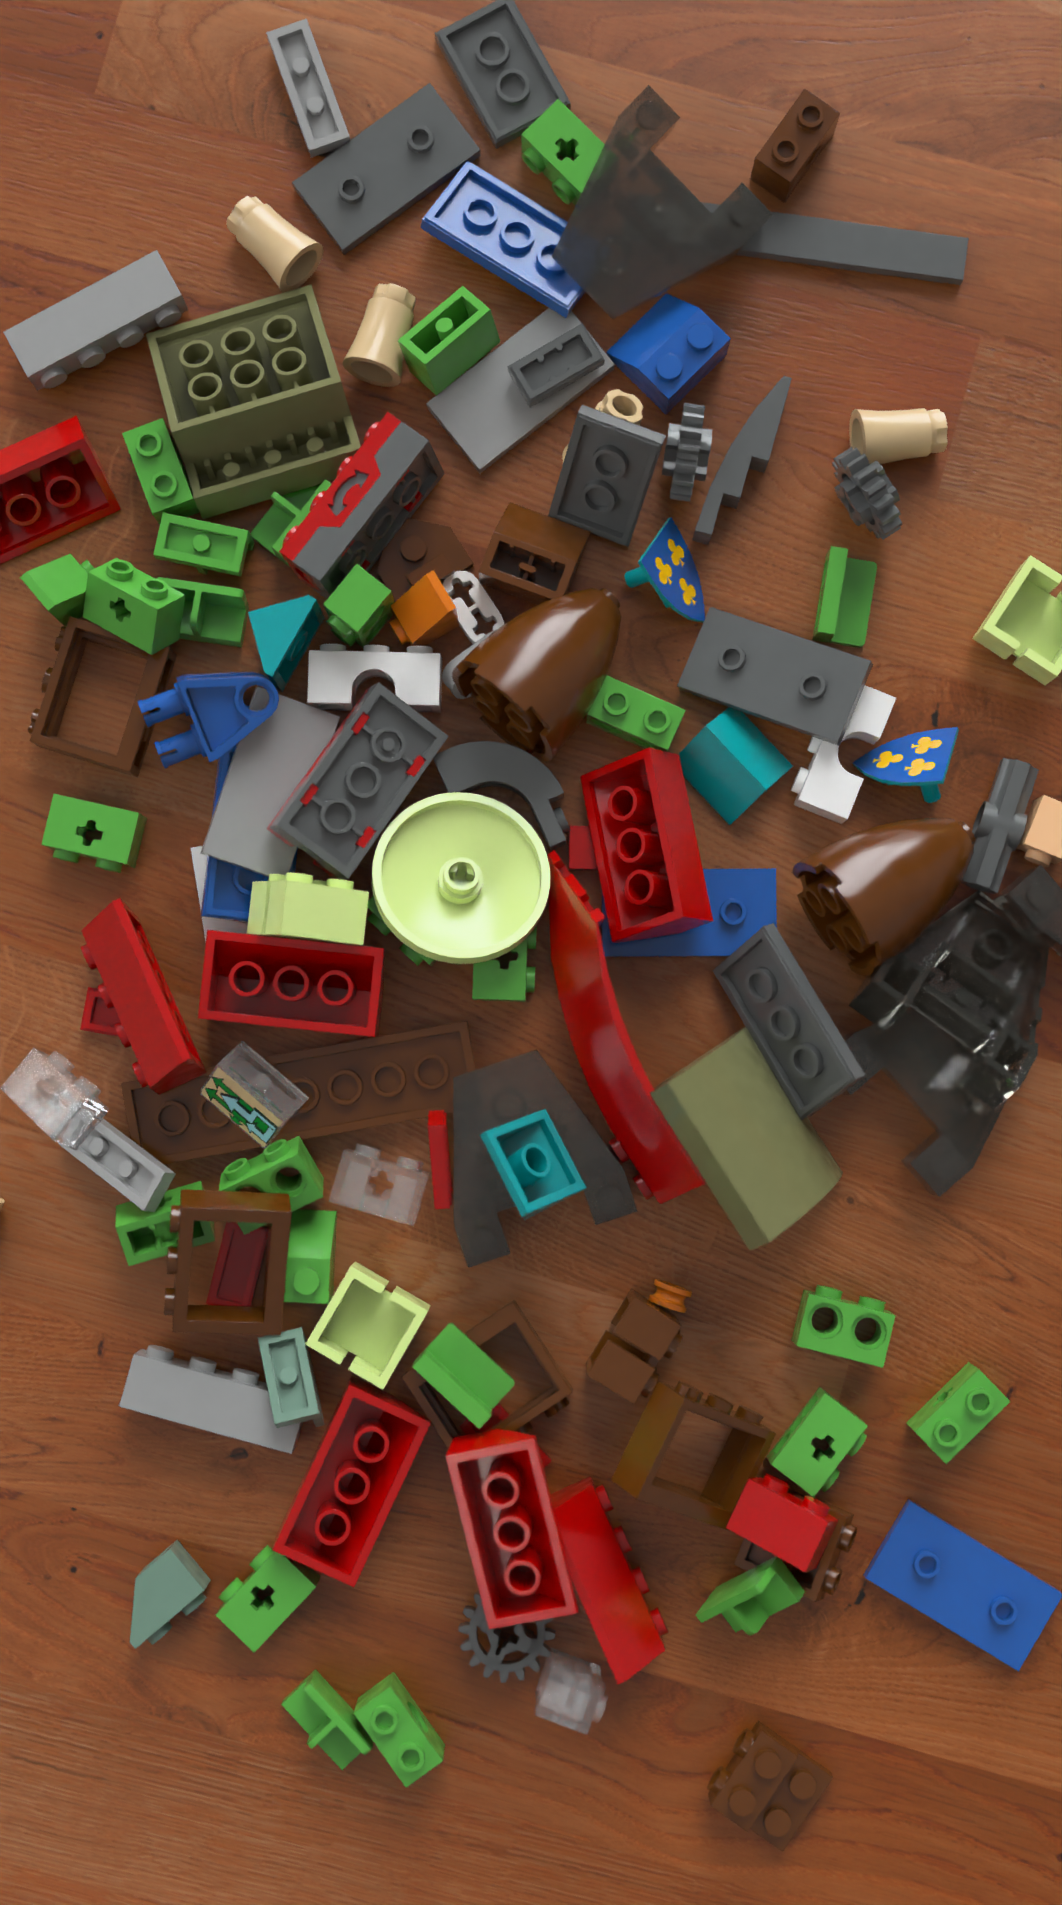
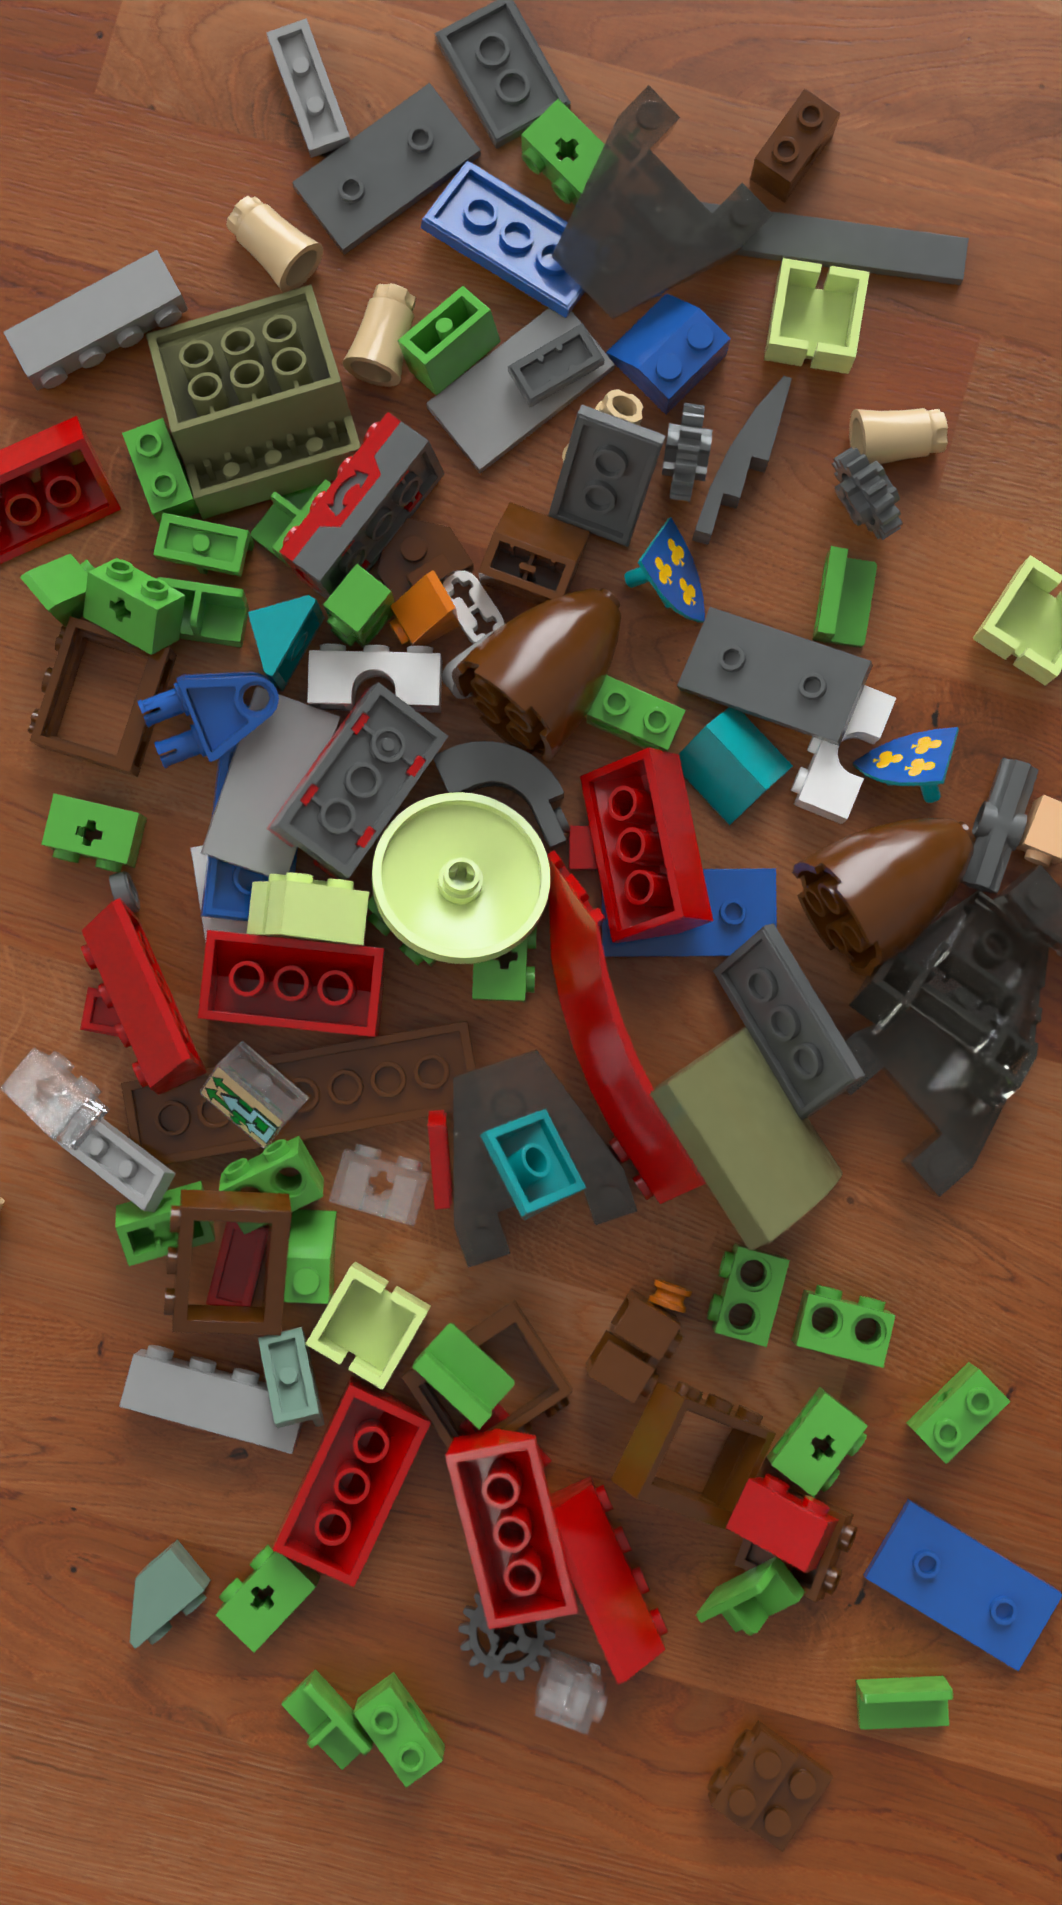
none -> dark grey tile [109,871,140,913]
none -> bright green brick [707,1243,790,1347]
none -> yellowish green piece [764,258,869,374]
none -> bright green panel [855,1676,953,1730]

